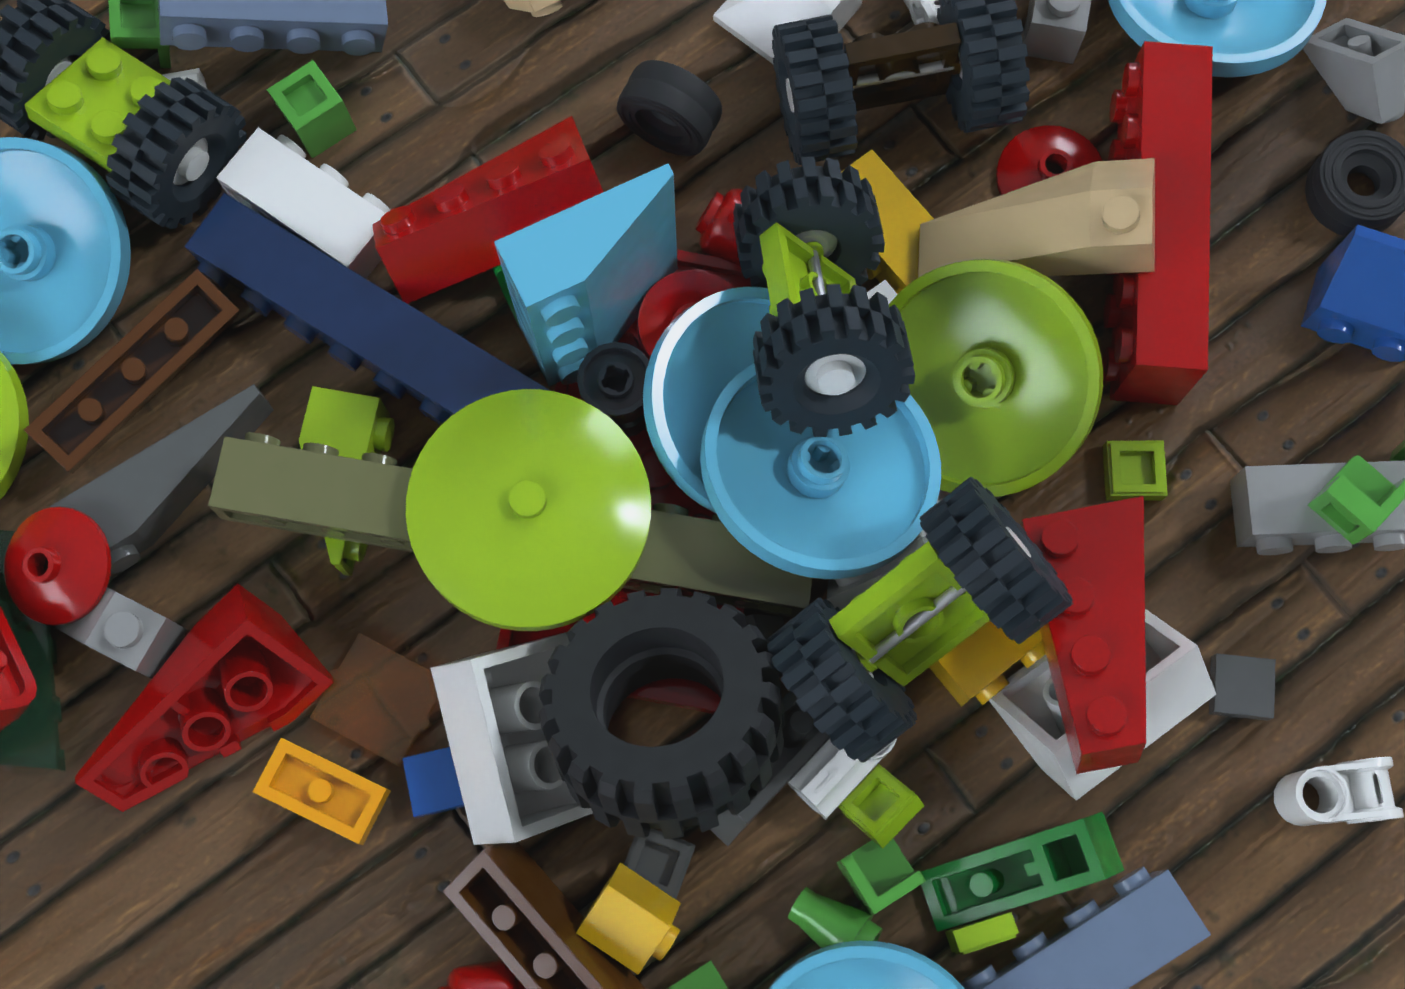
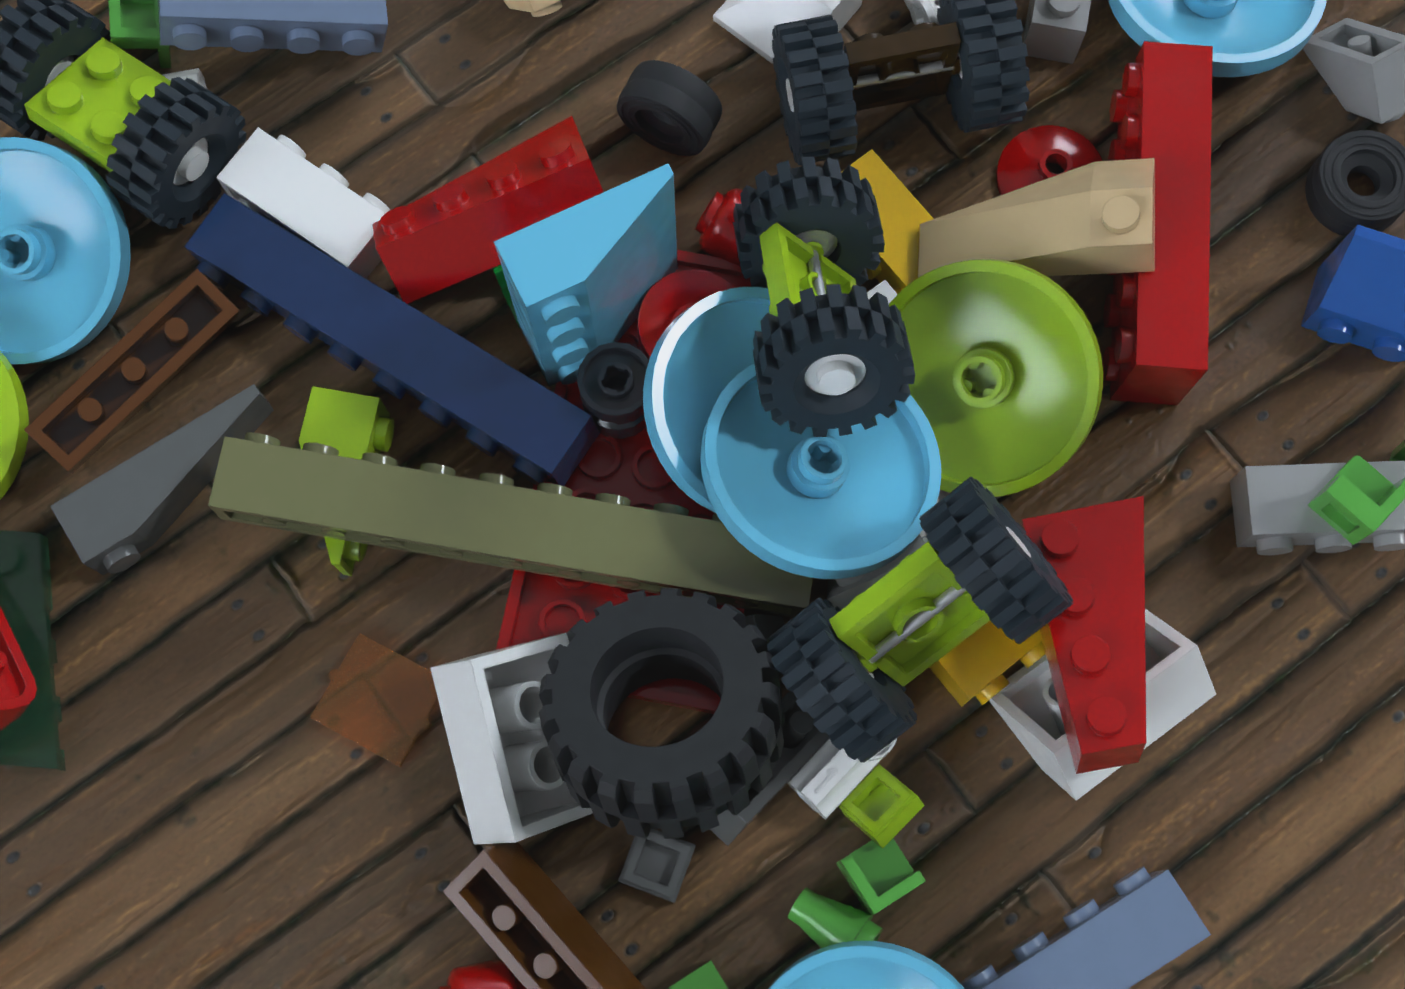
red dish [4,507,112,625] -> none
light grey slope [55,588,188,678] -> none
red wedge [75,584,334,812] -> none
light orange plate [252,738,391,845] -> none
bright green panel [266,60,357,158] -> none
blue tile [402,747,464,818] -> none
lime dish [405,389,651,631] -> none
yellow brick [576,862,681,975] -> none
green slope [921,812,1124,932] -> none
lime tile [945,912,1019,955] -> none
lime tile [1102,440,1168,501] -> none
dark grey tile [1209,653,1276,721] -> none
white piece [1274,757,1404,826] -> none

